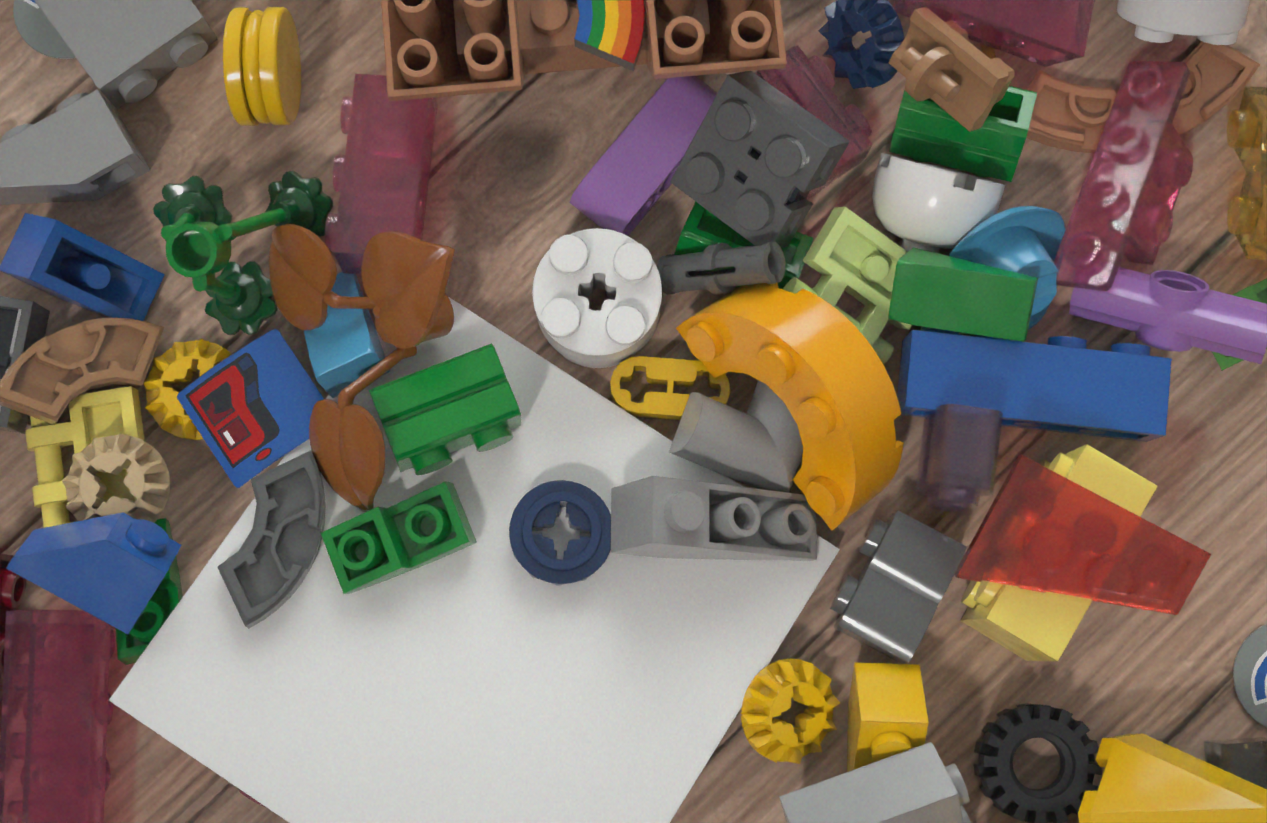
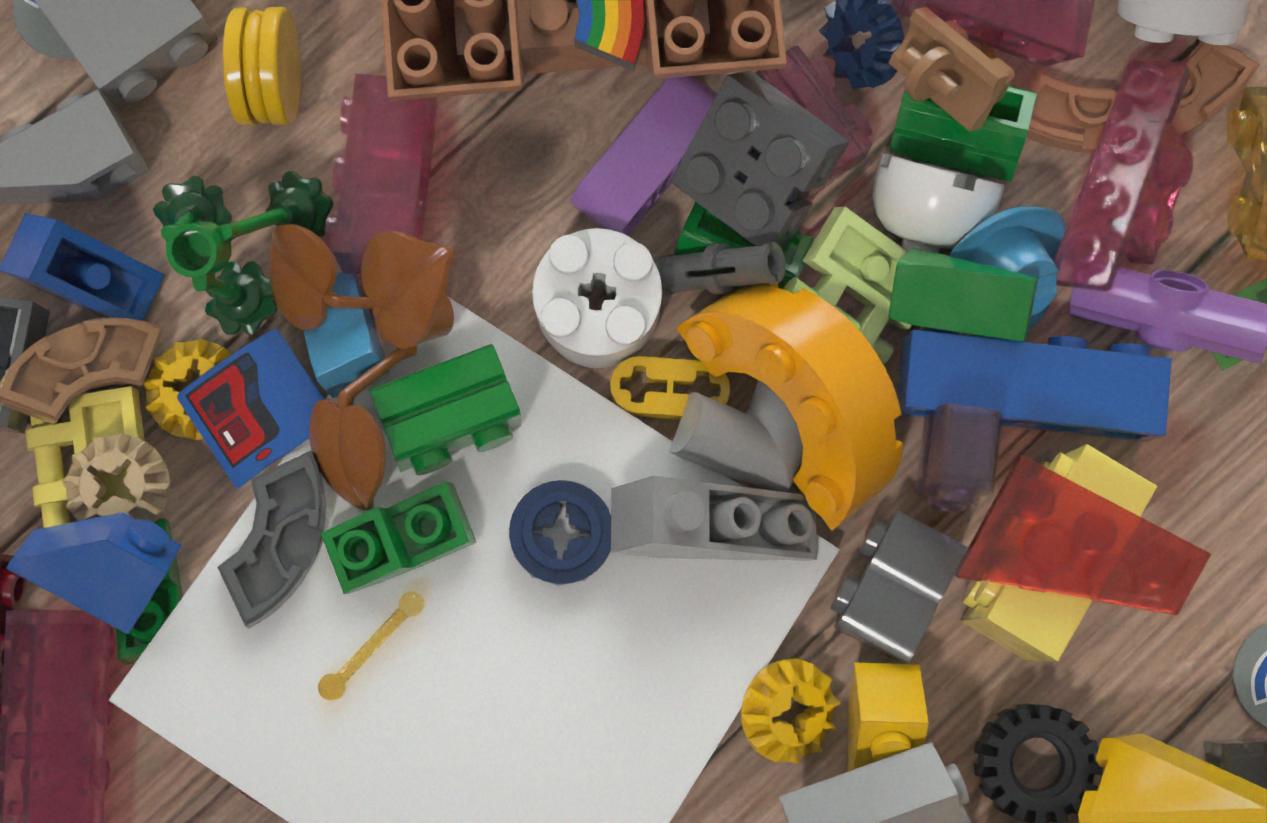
none -> clear yellow hinge [318,591,425,701]

